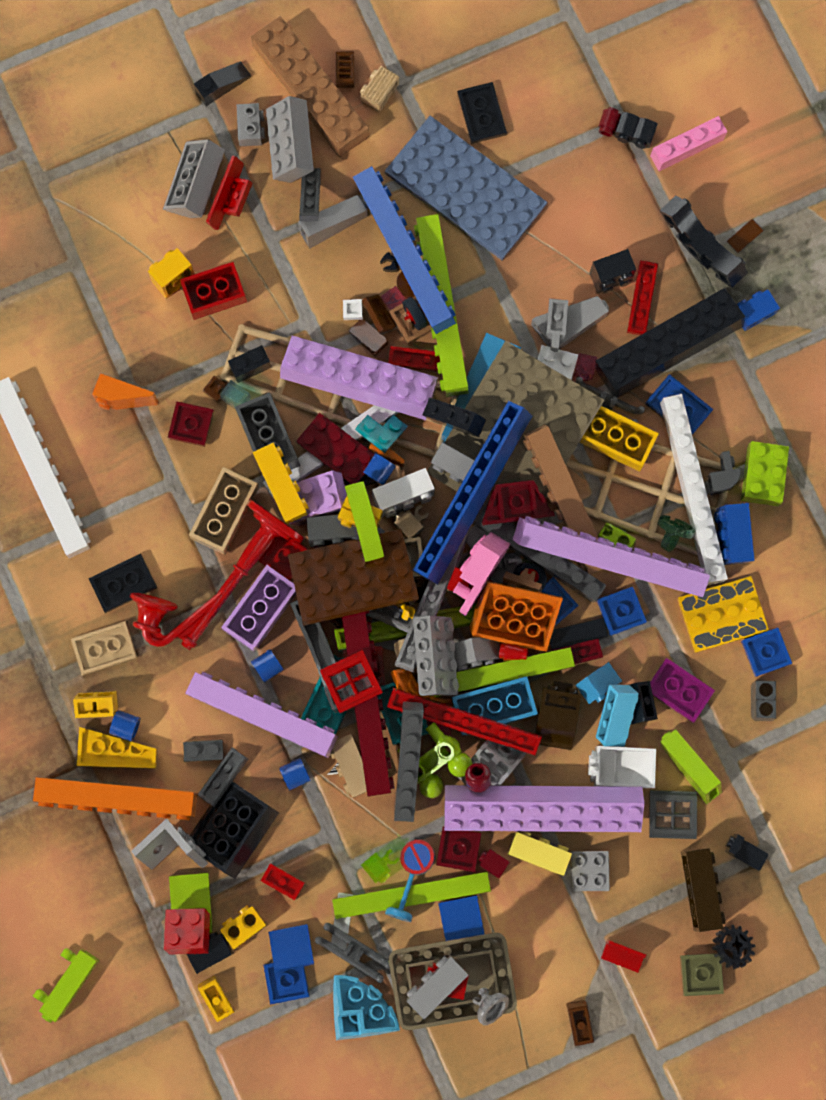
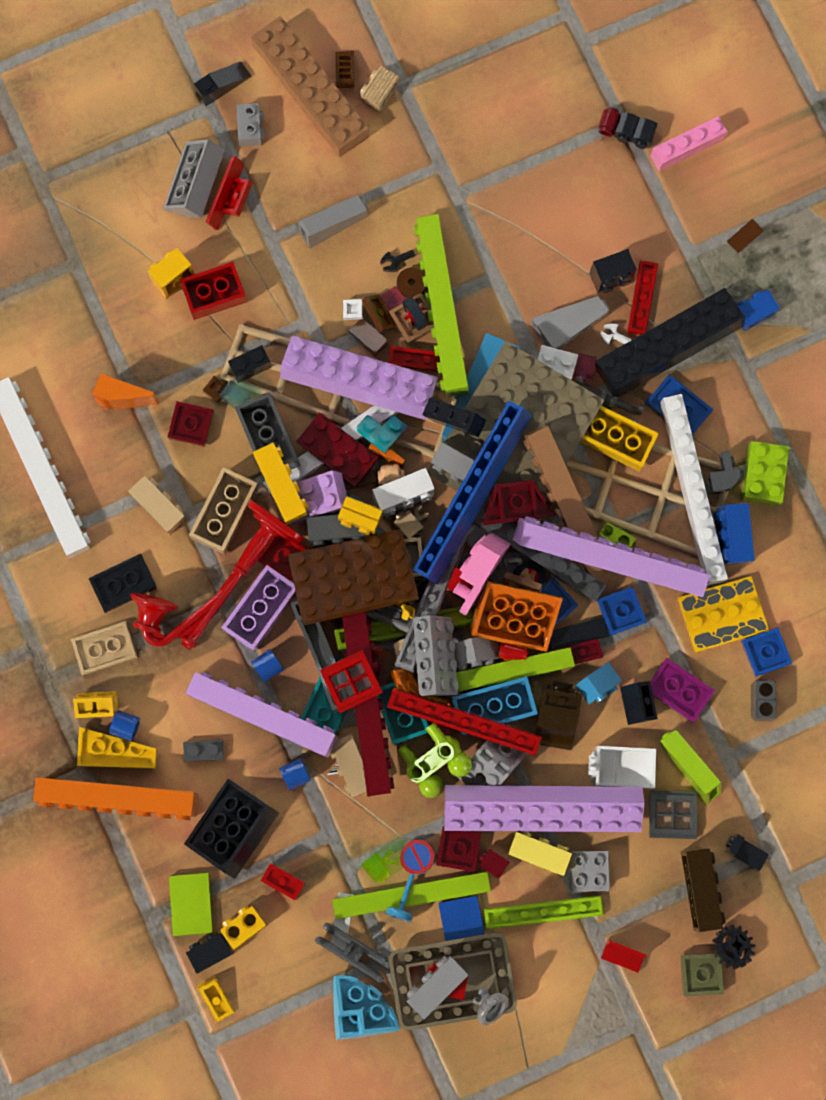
lime brick [33,948,99,1023] -> none
light grey bracket [131,818,208,870] -> none
red brick [164,908,210,955] -> none
dark grey tile [198,747,249,807] -> none
blue tile [263,963,310,1005] -> none
light grey brick [266,96,314,183] -> none
blue tile [269,924,314,972] -> none
dark grey tile [299,168,321,221] -> none
lime slope [344,481,384,562] -> none
brick [353,166,456,334] -> none
blue piece [363,453,396,485] -> none
sand blue plate [385,116,547,261] -> none
dark grey arch [394,702,424,822] -> none
black tile [457,82,507,144] -> none
dark red head [465,763,491,792] -> none
light grey hinge [546,298,568,352] -> none
reddish brown slope [566,1000,594,1046] -> none
medium azure brick [596,684,639,747] -> none
clear green tile [657,515,695,552] -> none
black brick [660,196,748,288] -> none
none -> tan brick [128,476,186,535]
none -> lime tile [484,895,604,929]
none -> white bar [600,324,632,345]

